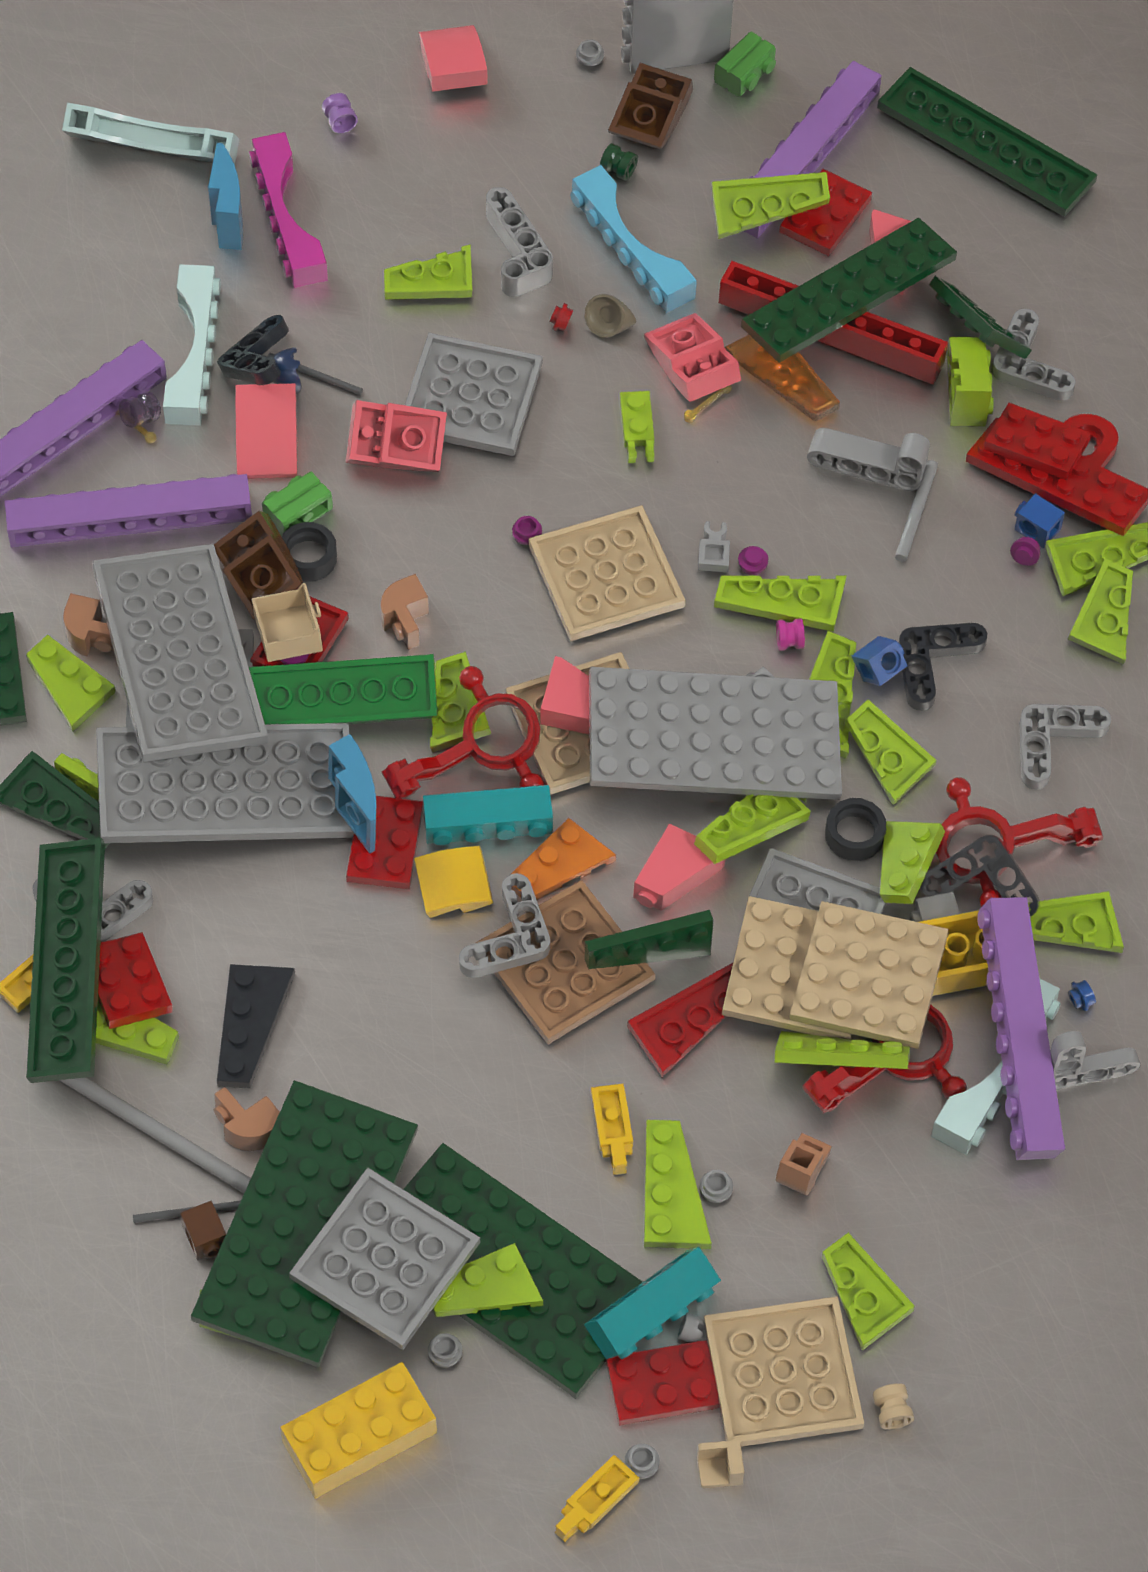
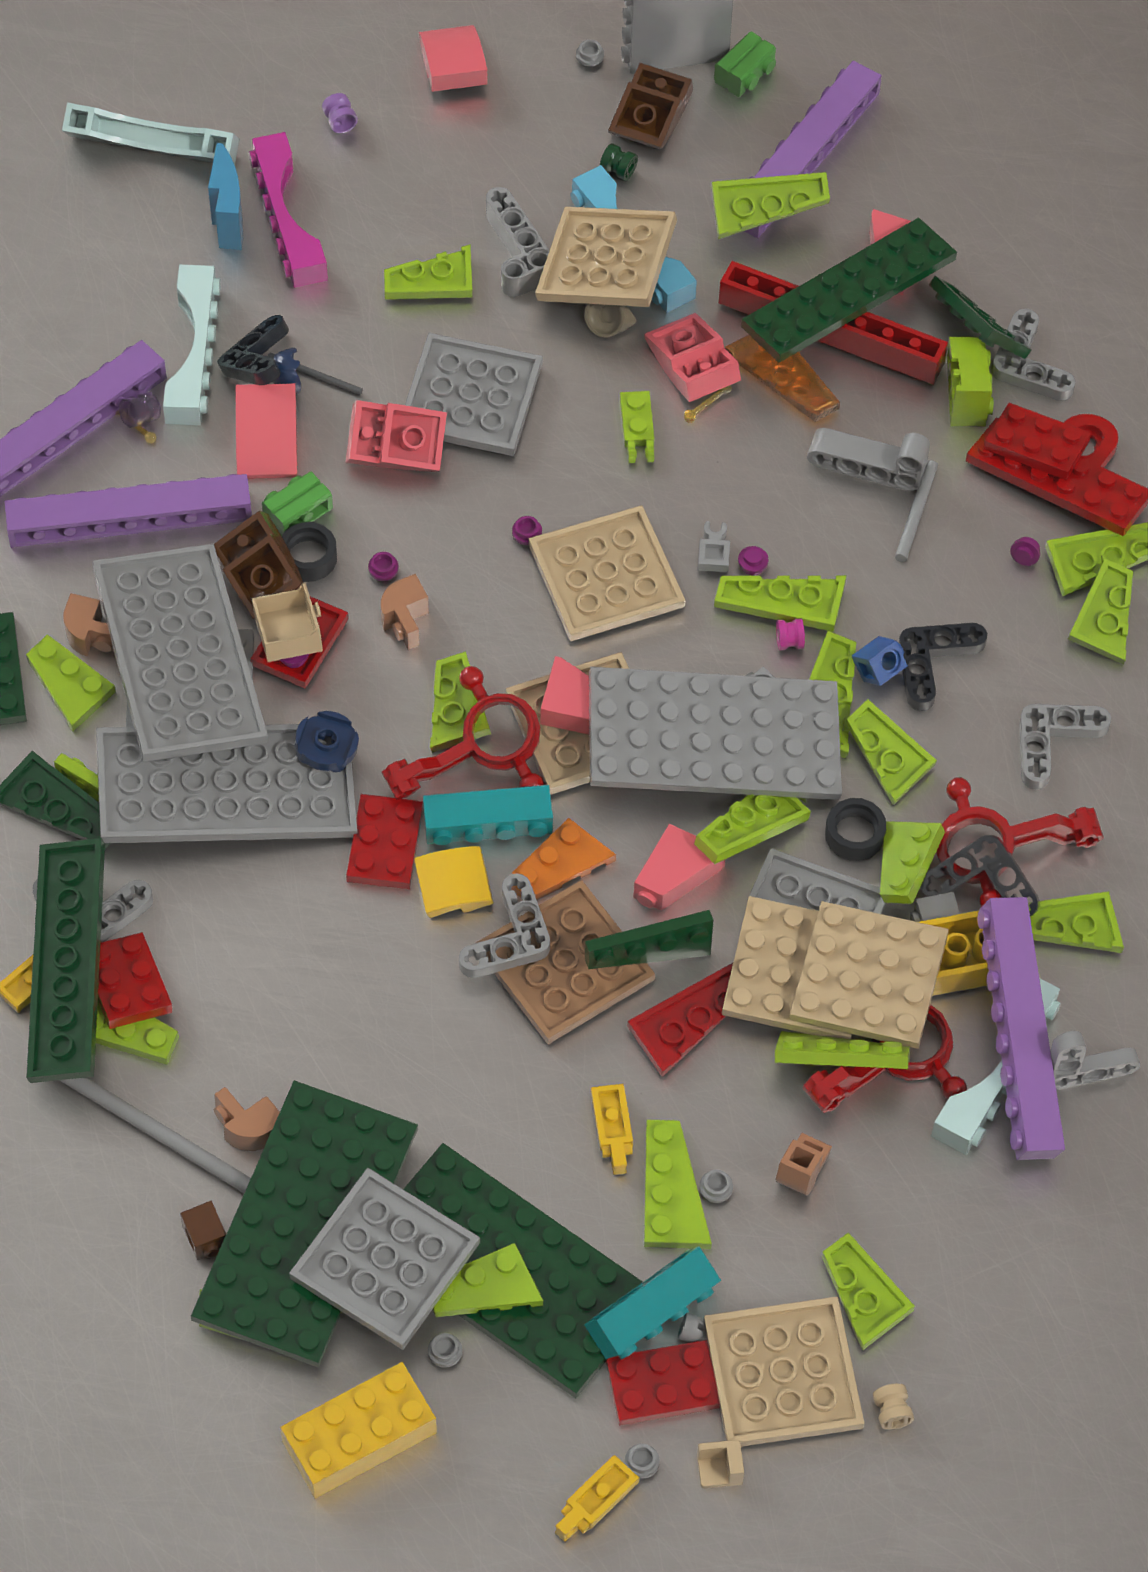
dark grey axle [133,1200,241,1223] -> none
black wing [217,964,295,1088] -> none
green plate [249,654,438,725] -> none
dark azure slope [328,734,377,853] -> none
red plate [549,303,573,331] -> none
red plate [779,169,872,256] -> none
dark green plate [877,67,1097,217] -> none
blue brick [1014,494,1065,548] -> none
blue plate [1068,980,1096,1011] -> none
none -> dark blue plate [295,711,359,773]
none -> magenta plate [368,552,399,581]
none -> tan plate [535,207,677,307]

